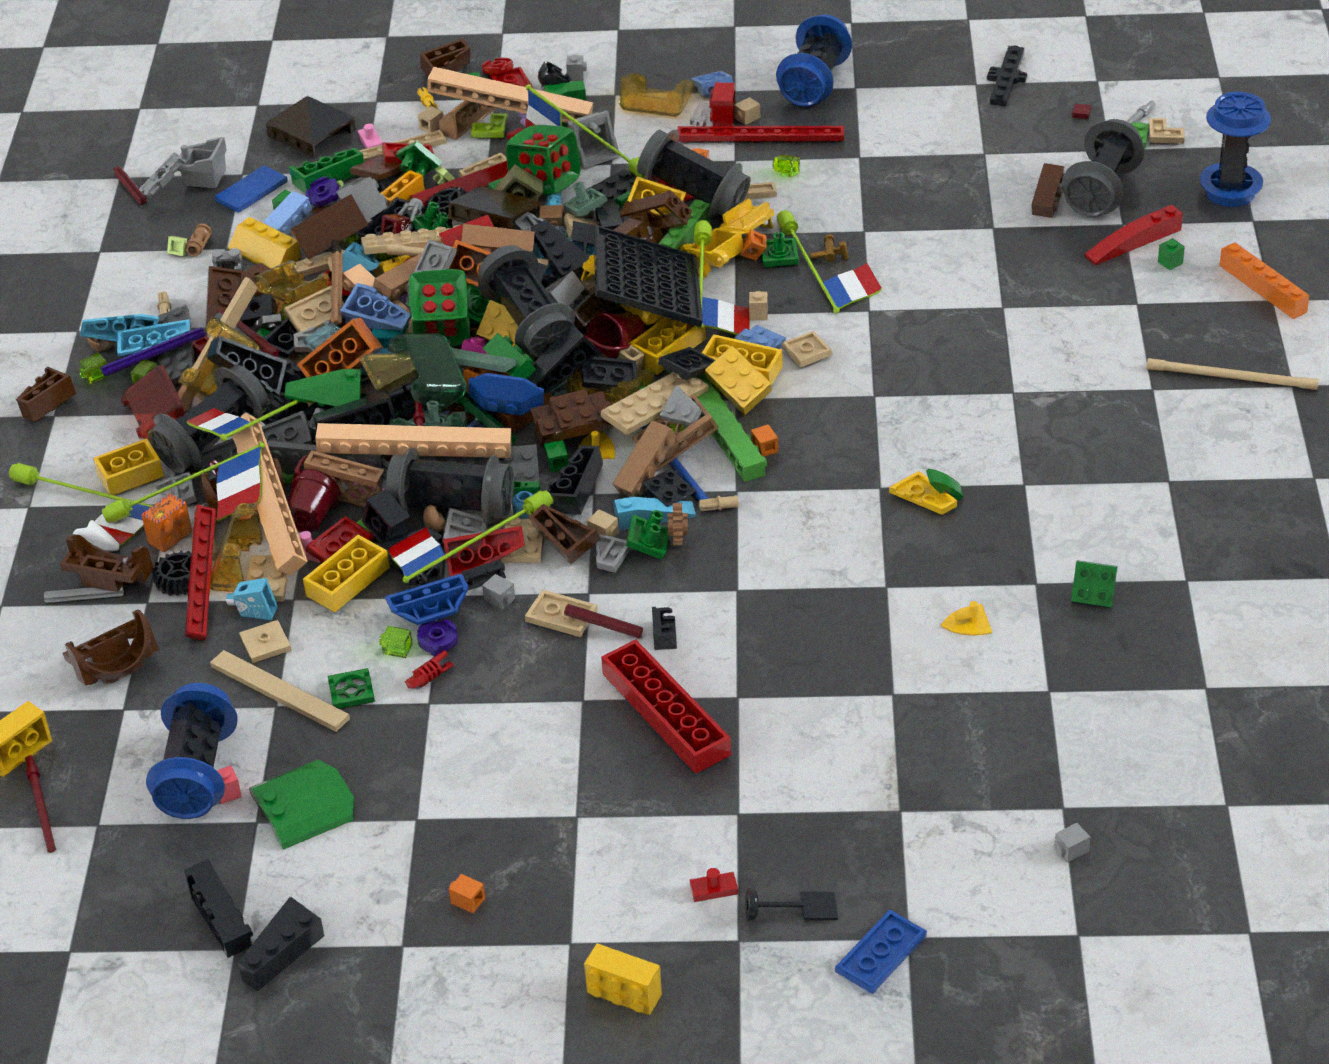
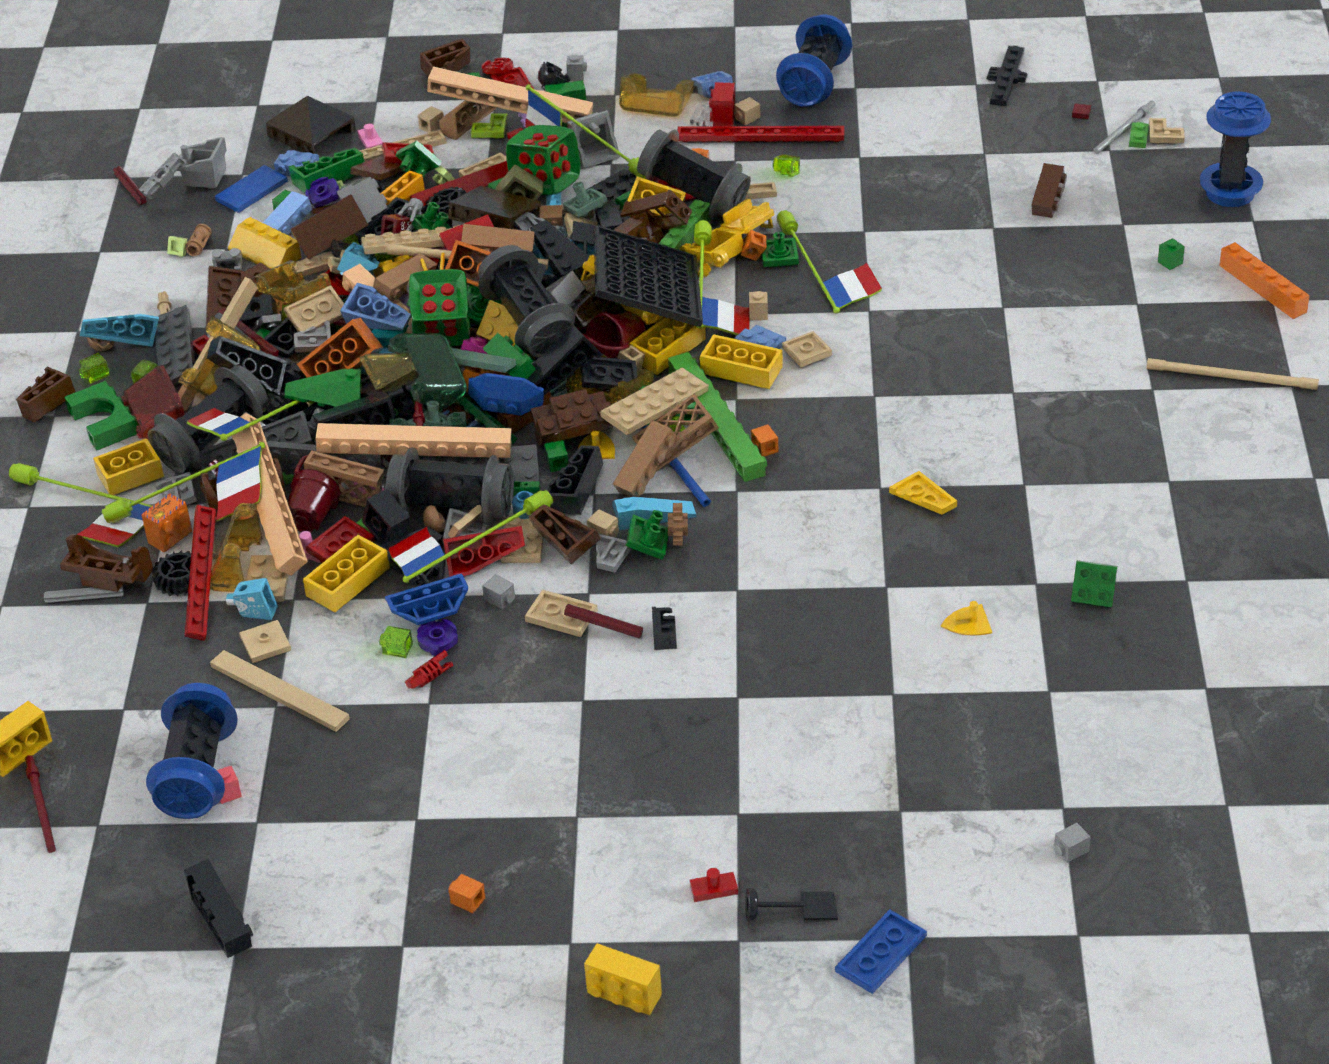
reddish brown piece [62,609,159,685] -> none
white hat [73,520,120,552] -> none
dark purple axle [101,327,205,376] -> none
medium azure wedge [117,319,190,358] -> none
black wedge [238,896,325,992] -> none
green wedge [249,759,355,850] -> none
clear light blue tile [304,322,340,351] -> none
green piece [327,668,375,709] -> none
medium nougat axle [331,251,343,326] -> none
light grey tile [414,239,457,273] -> none
yellow pin [417,87,438,108] -> none
black hinge [462,559,506,590] -> none
red brick [601,639,731,774] -> none
black hinge [642,468,696,507] -> none
black plate [658,347,715,380] -> none
light grey wing [660,386,702,426] -> none
tan axle [699,495,739,511] -> none
yellow brick [705,346,772,416] -> none
pearl gold piece [810,234,849,262] -> none
green slope [926,469,964,501] -> none
dark grey brick [1062,119,1145,217] -> none
red slope [1085,205,1183,265] -> none
none -> green arch [64,381,139,451]
none -> medium blue plate [274,150,319,176]
none -> tan tile [448,505,482,538]

